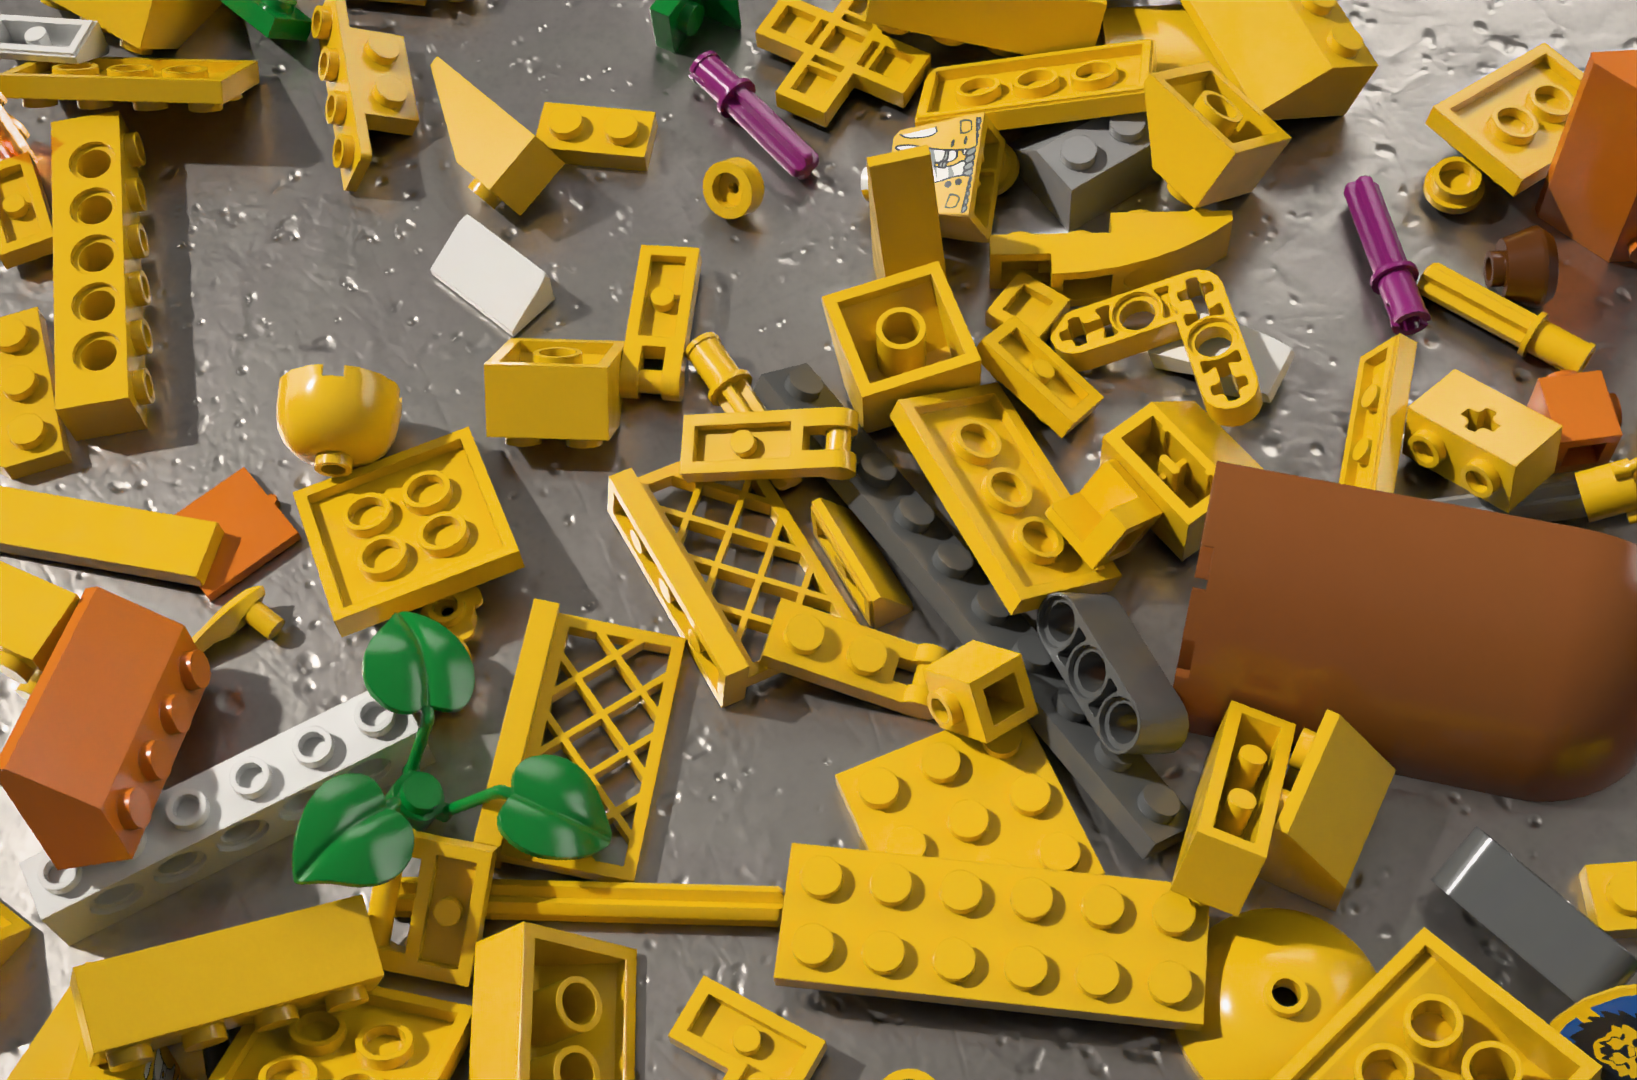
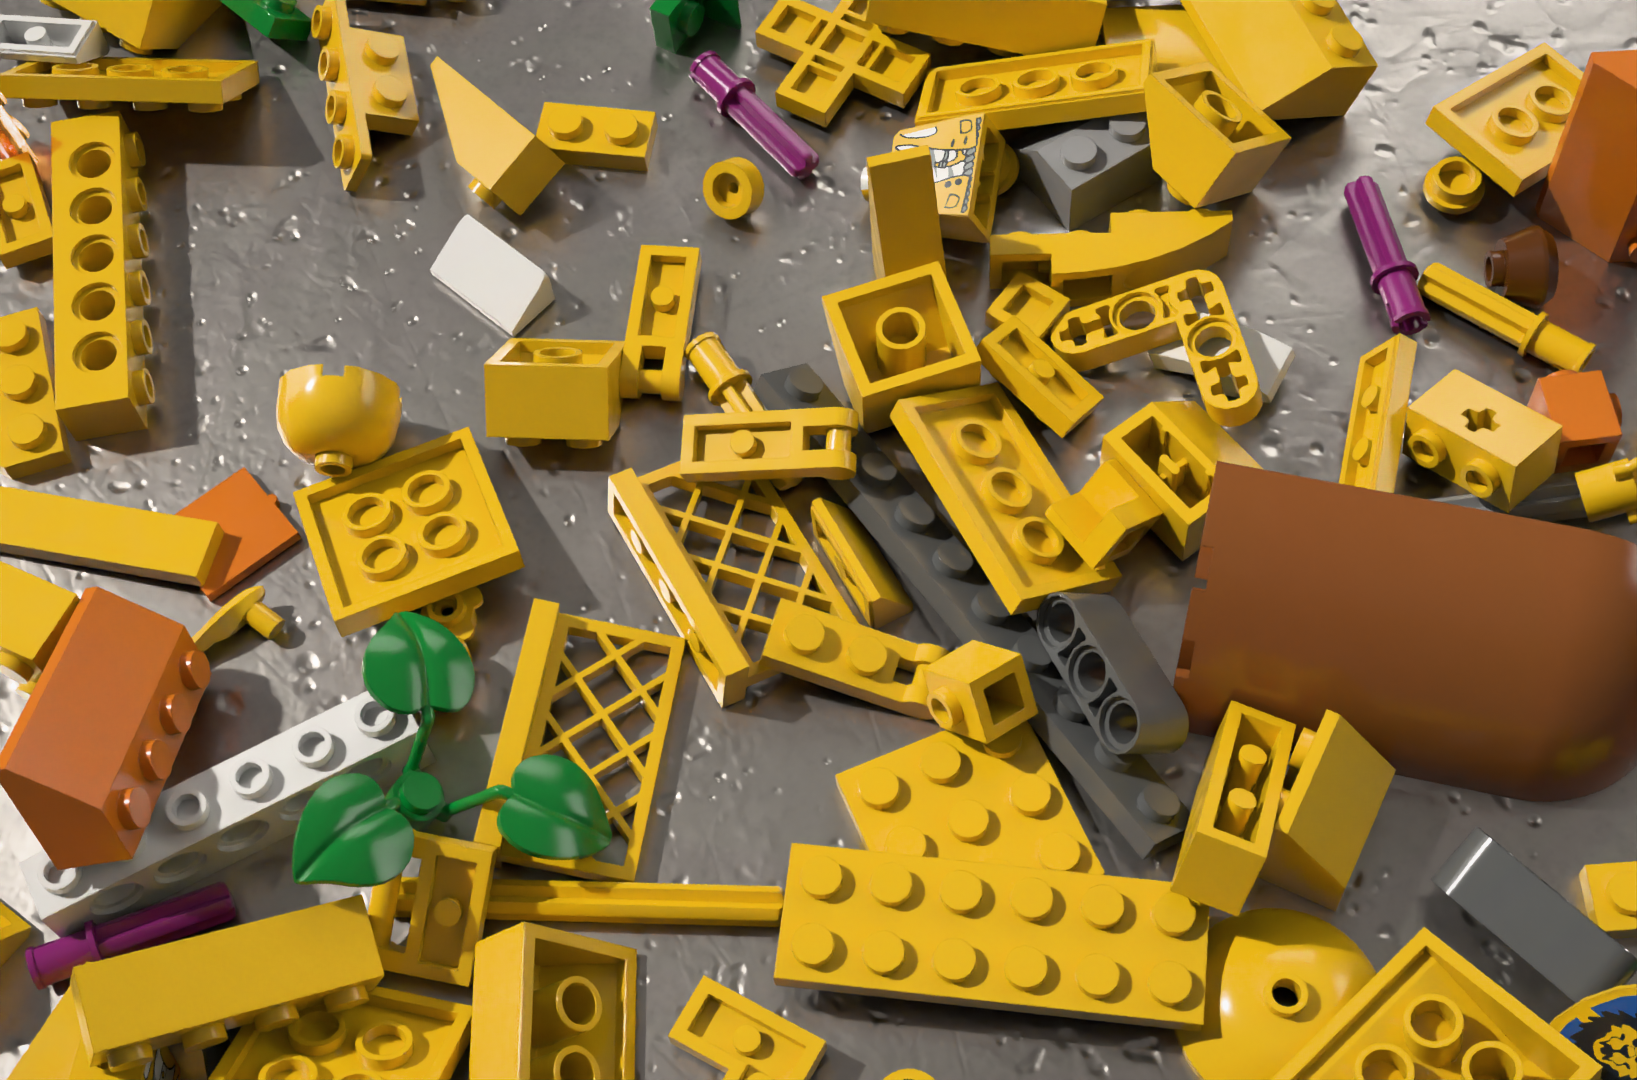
none -> magenta axle [25,882,236,990]

